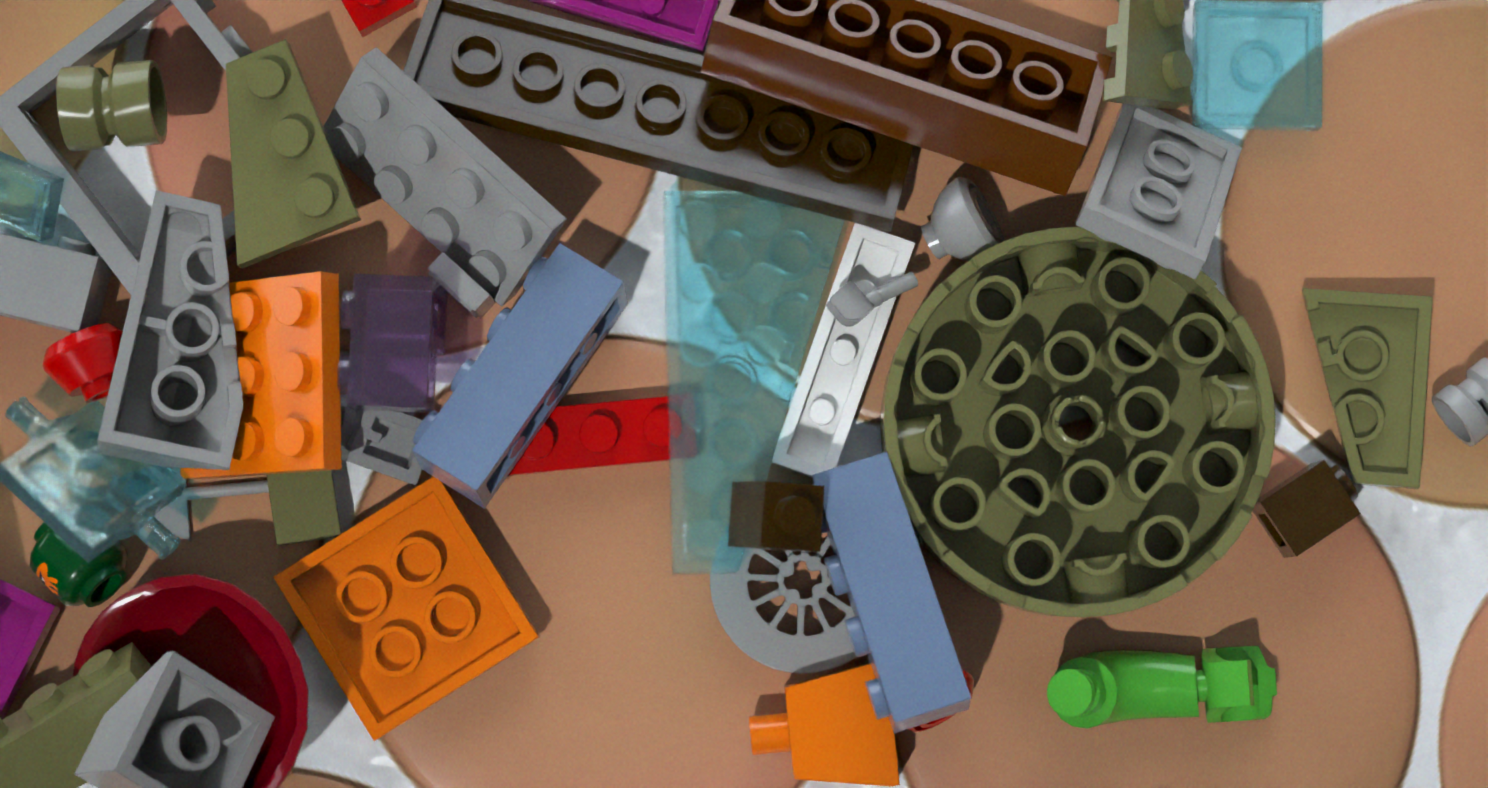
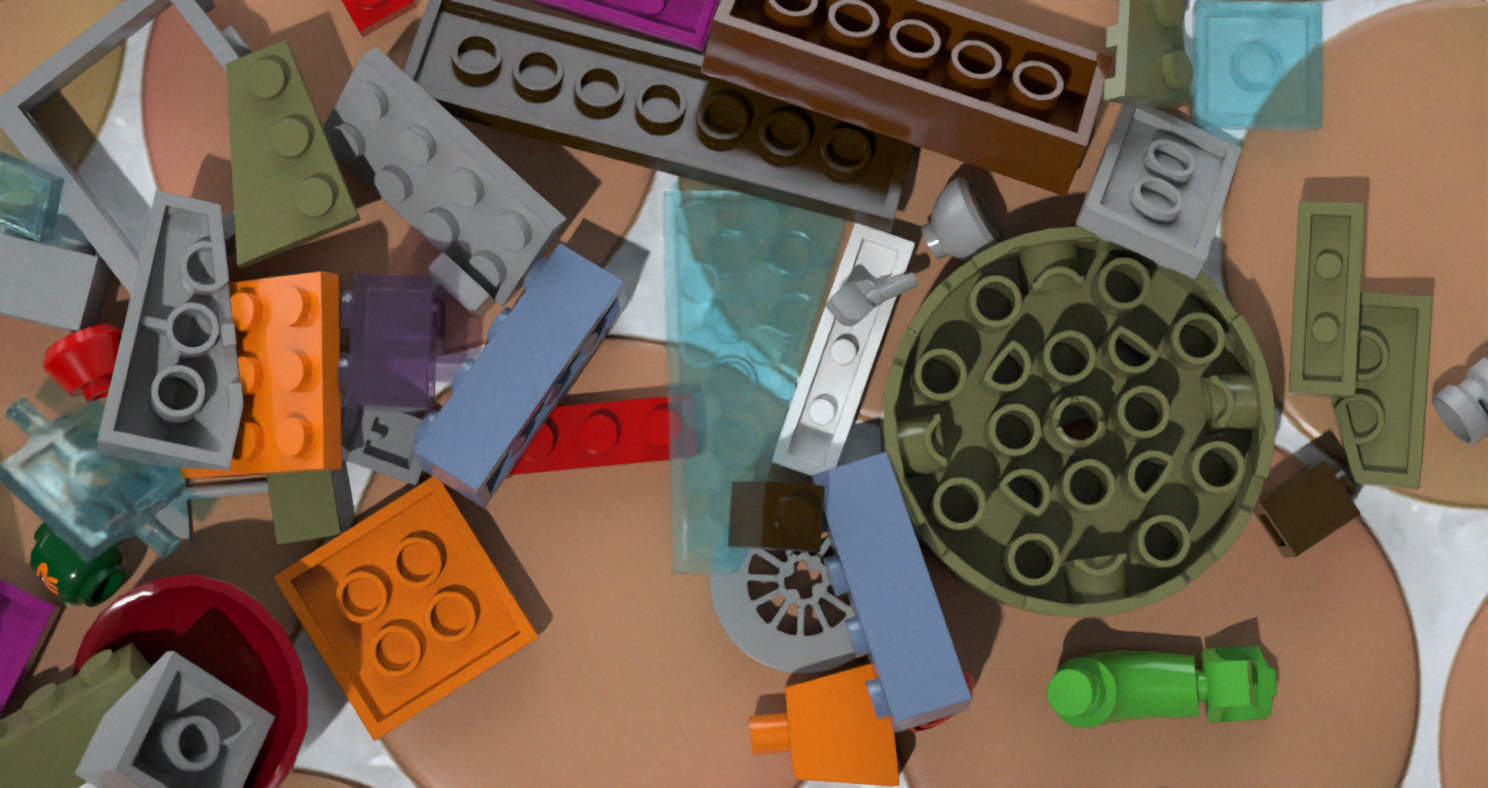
olive wheel [56,60,168,151] -> none
none -> olive plate [1288,201,1365,398]

